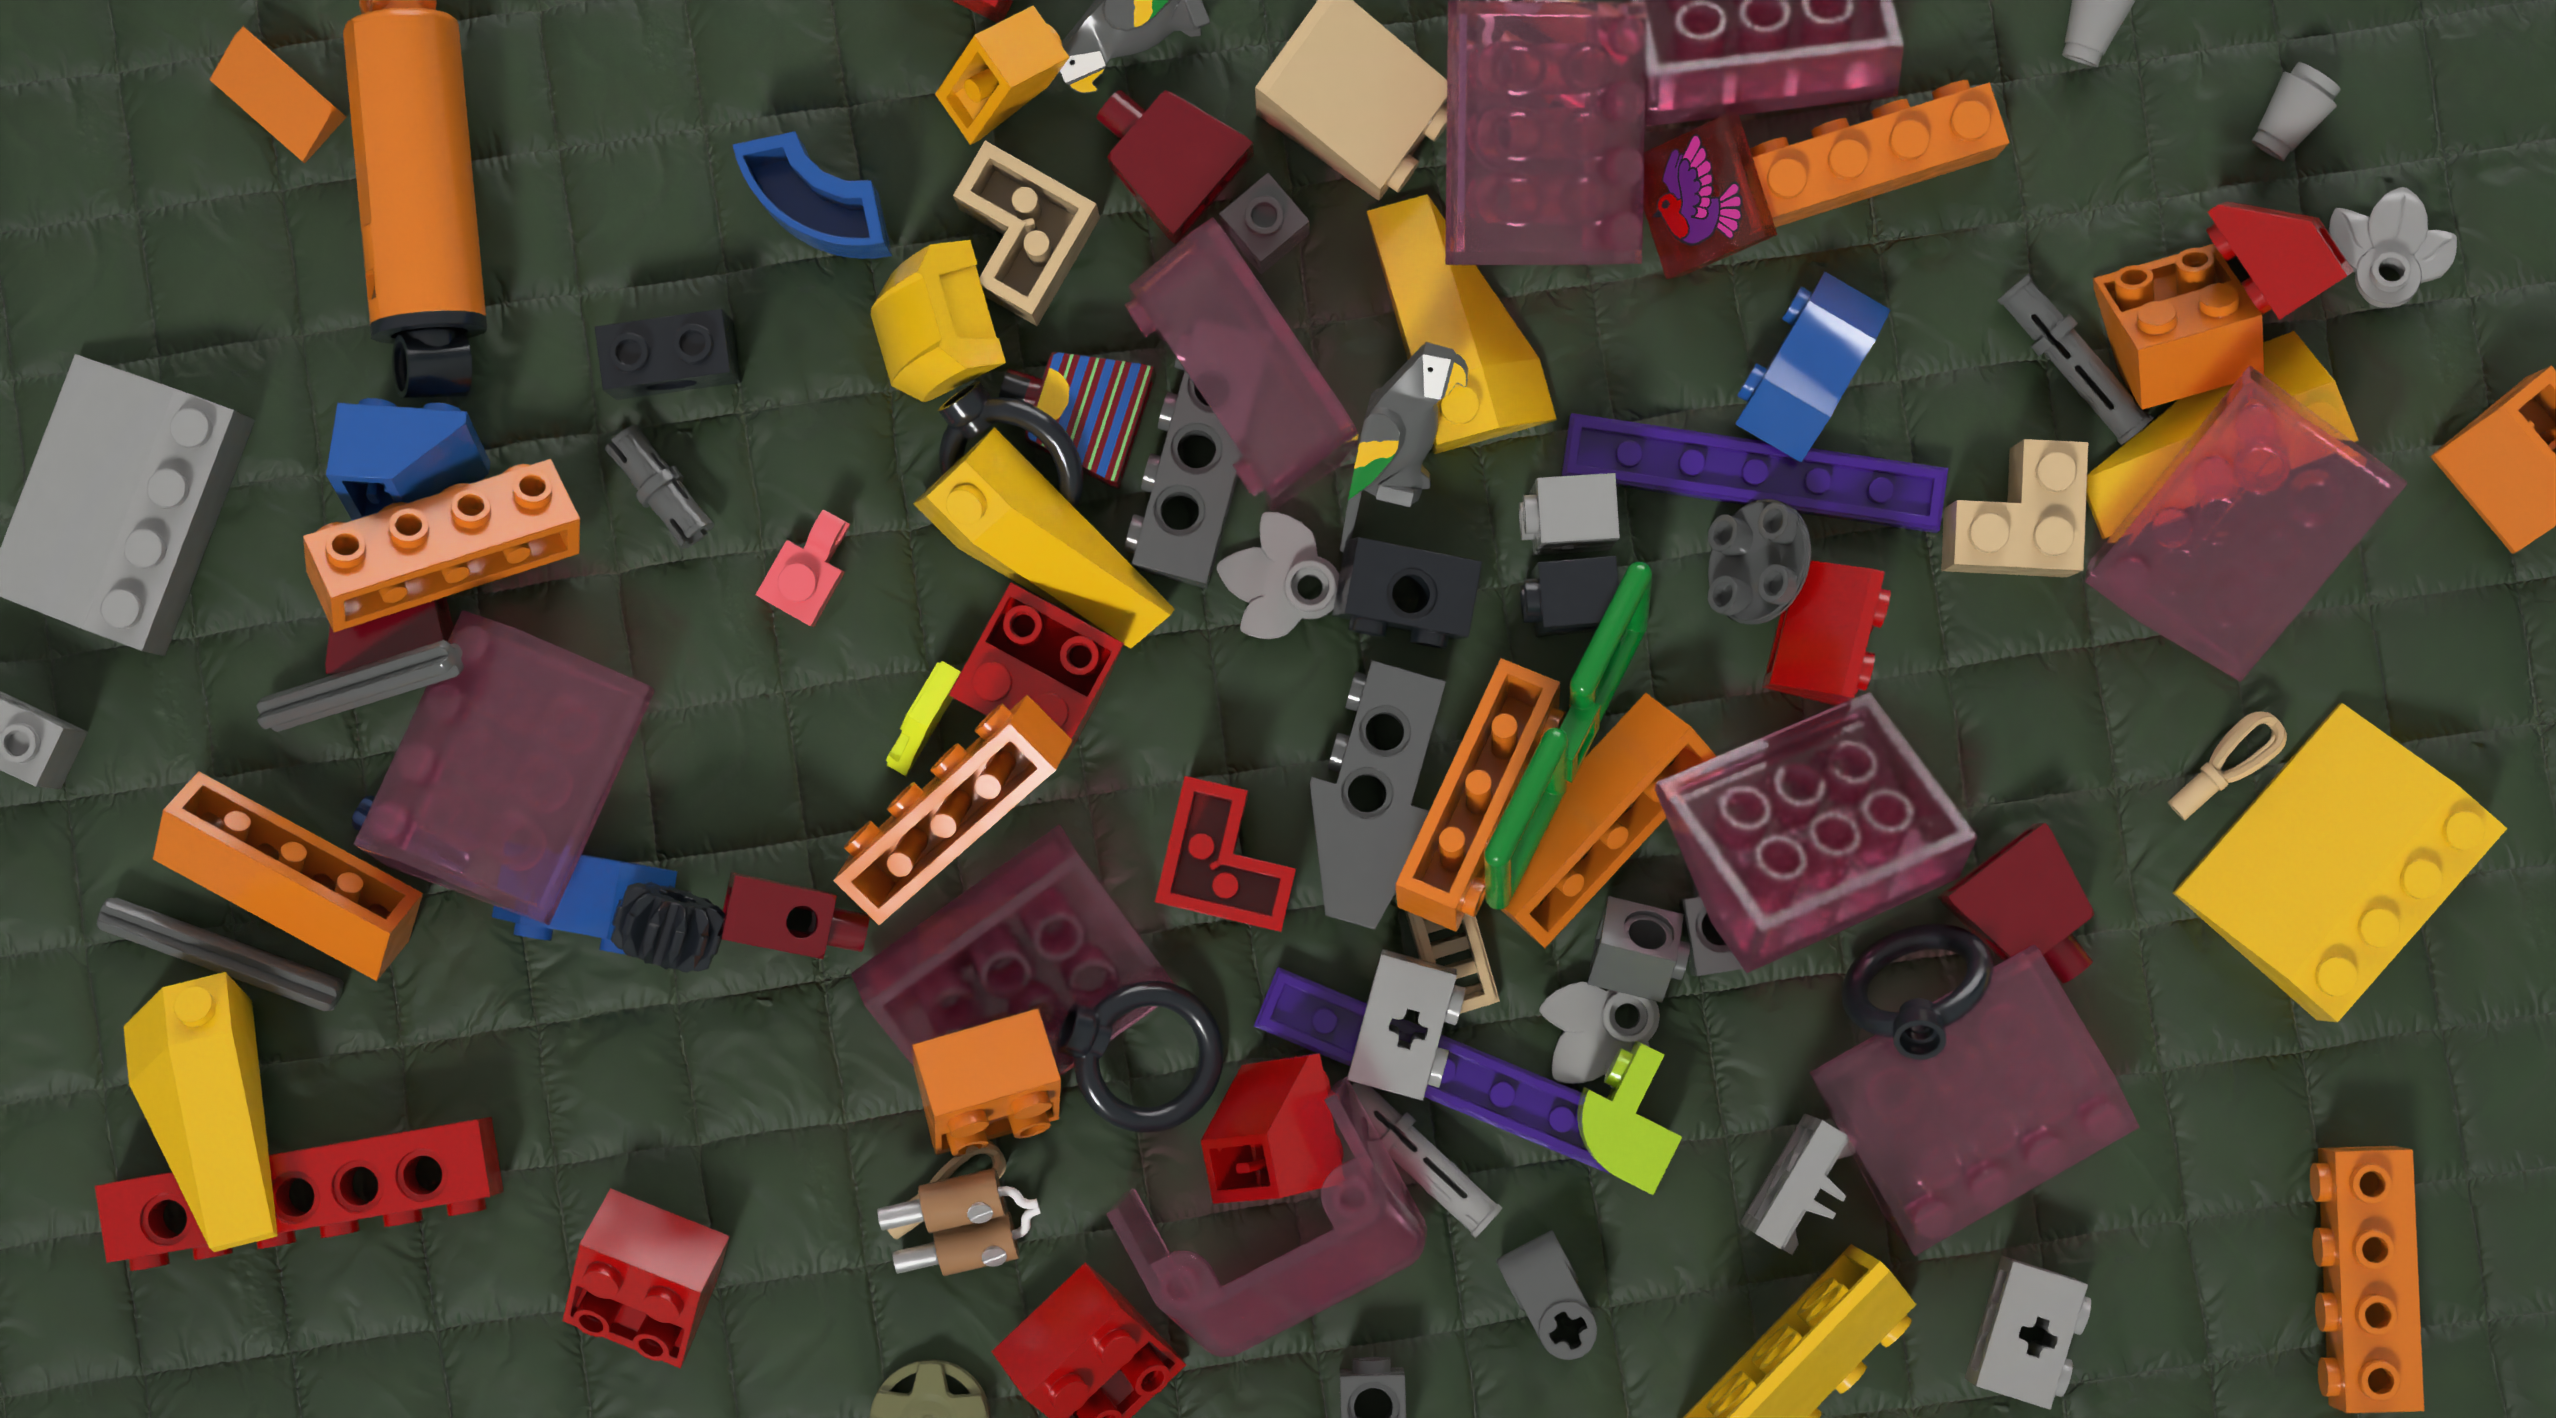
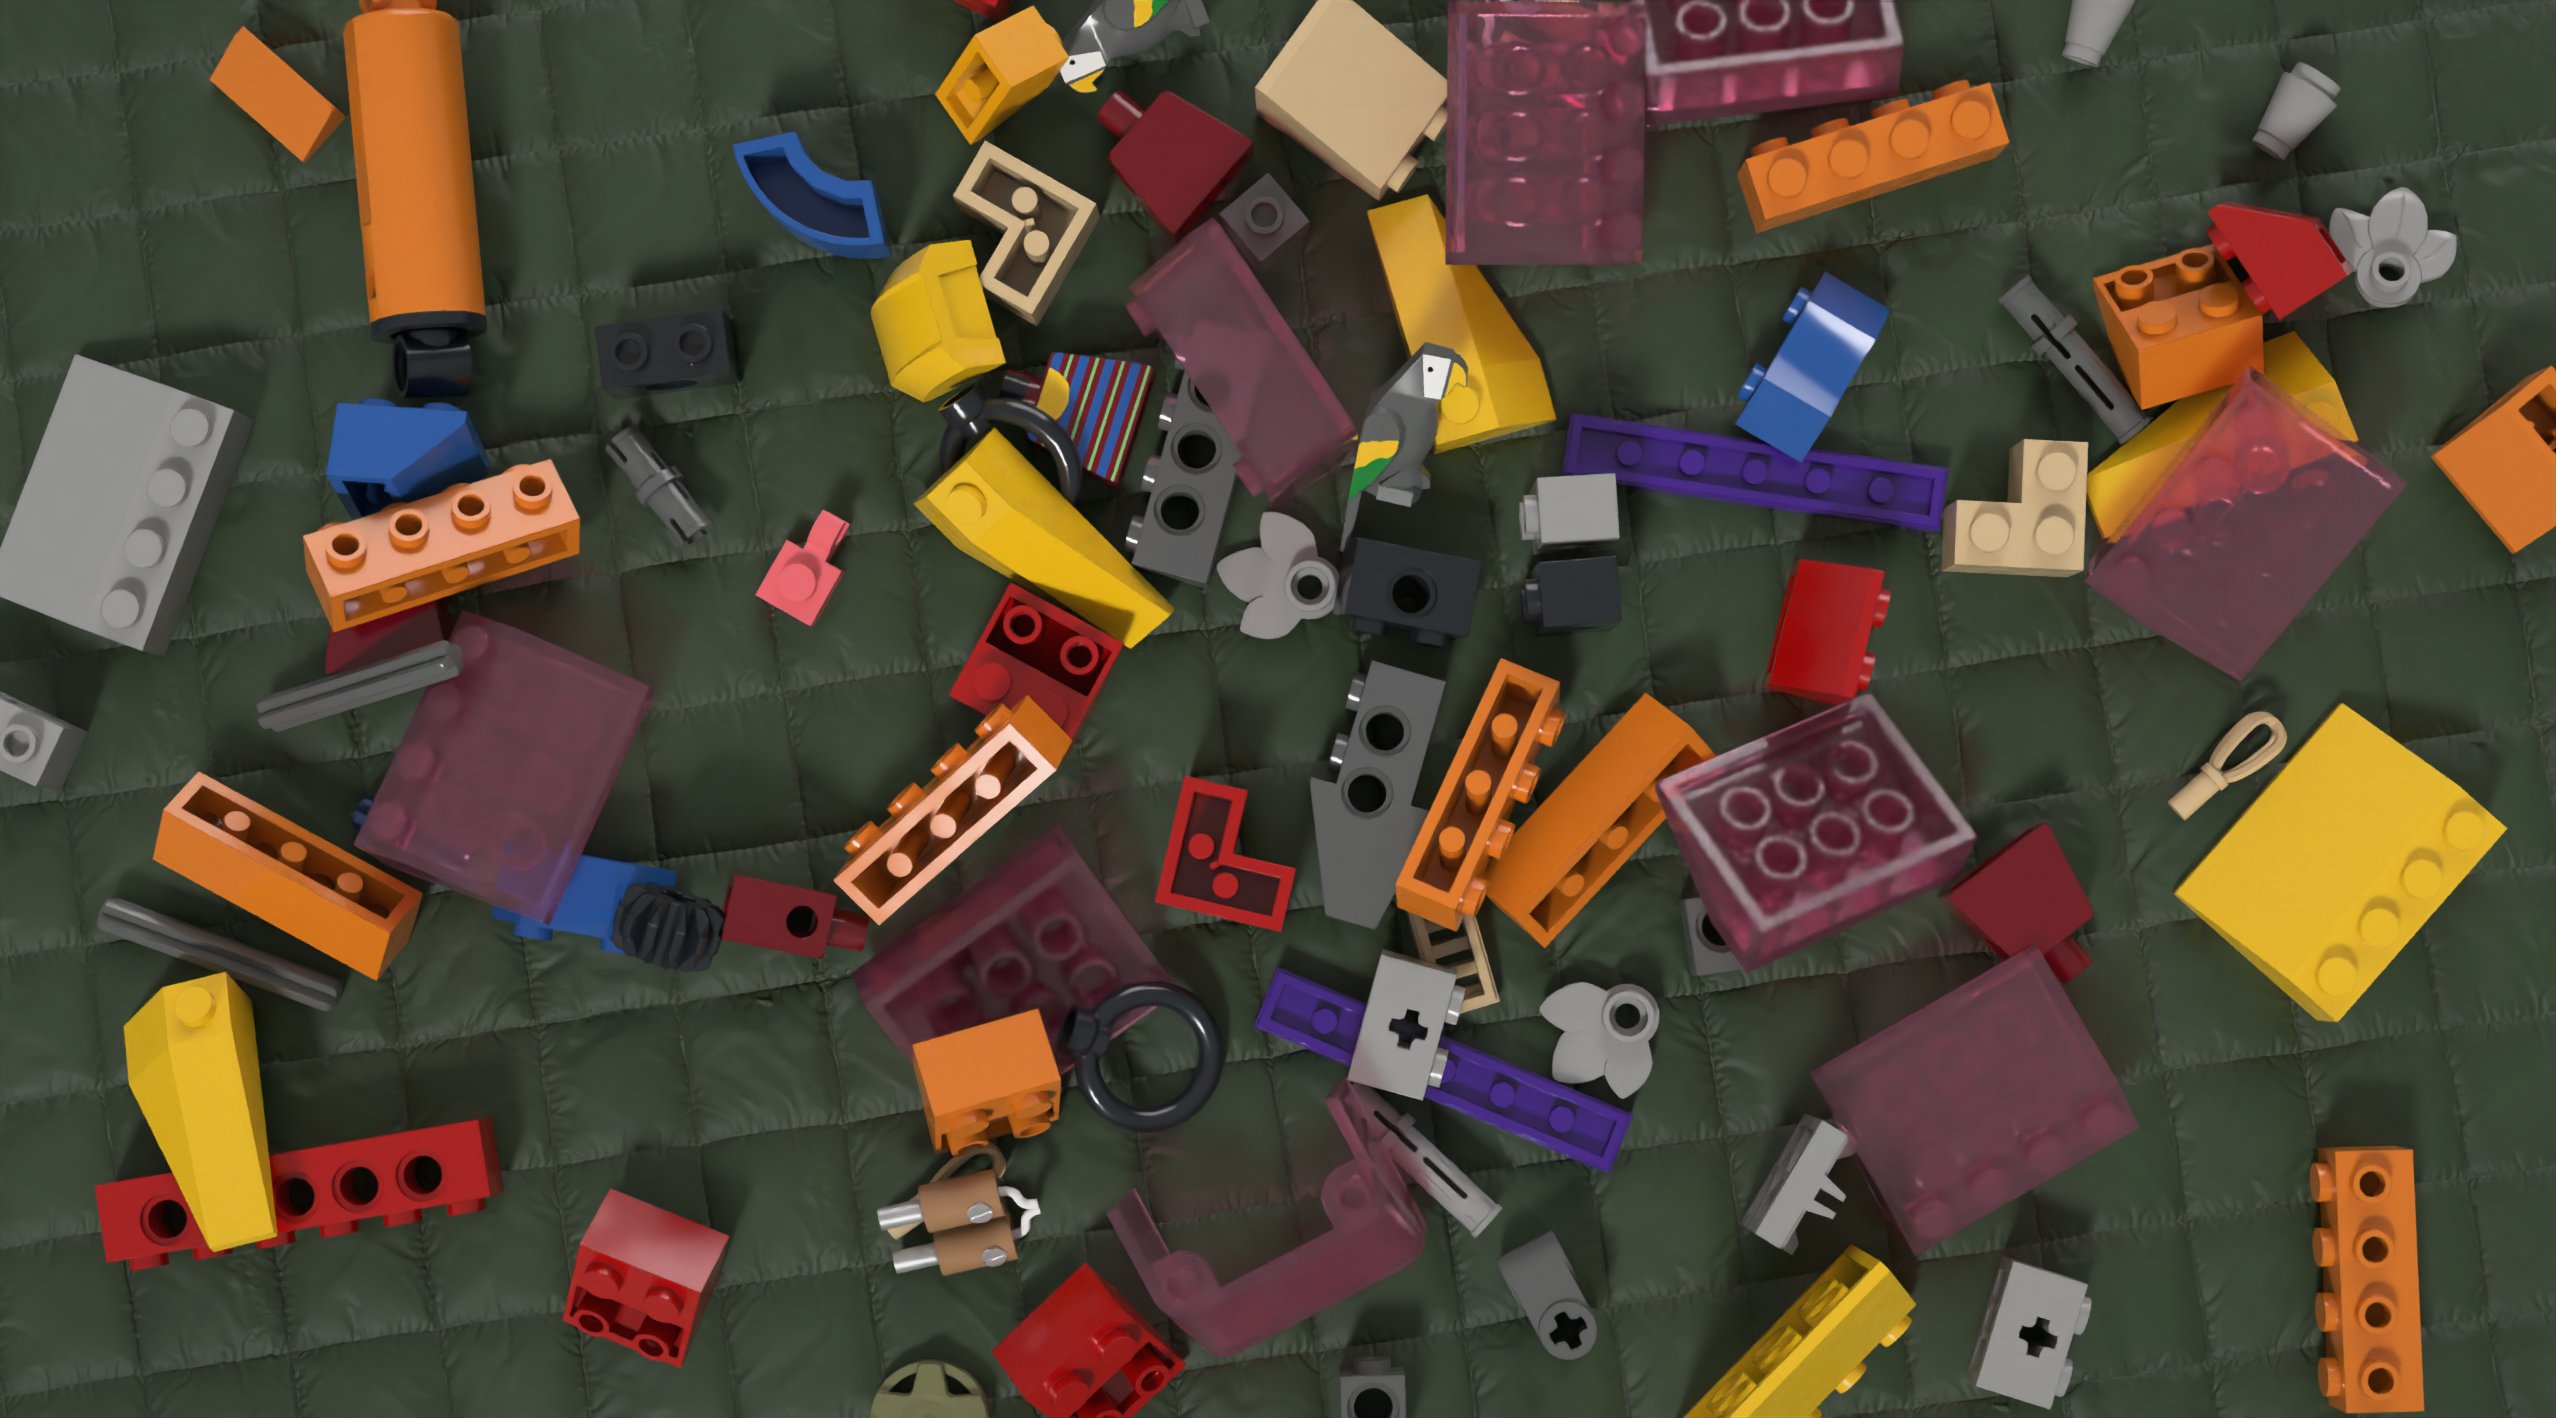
neon yellow tile [886,661,961,777] -> none
red slope [1200,1053,1345,1204] -> none
green bar [1484,562,1652,910] -> none
lime brick [1577,1041,1682,1195] -> none
dark grey brick [1587,896,1690,1002] -> none
clear red tile [1628,113,1778,279] -> none
dark grey dish [1708,499,1811,625] -> none
black piece [1841,924,1993,1060] -> none

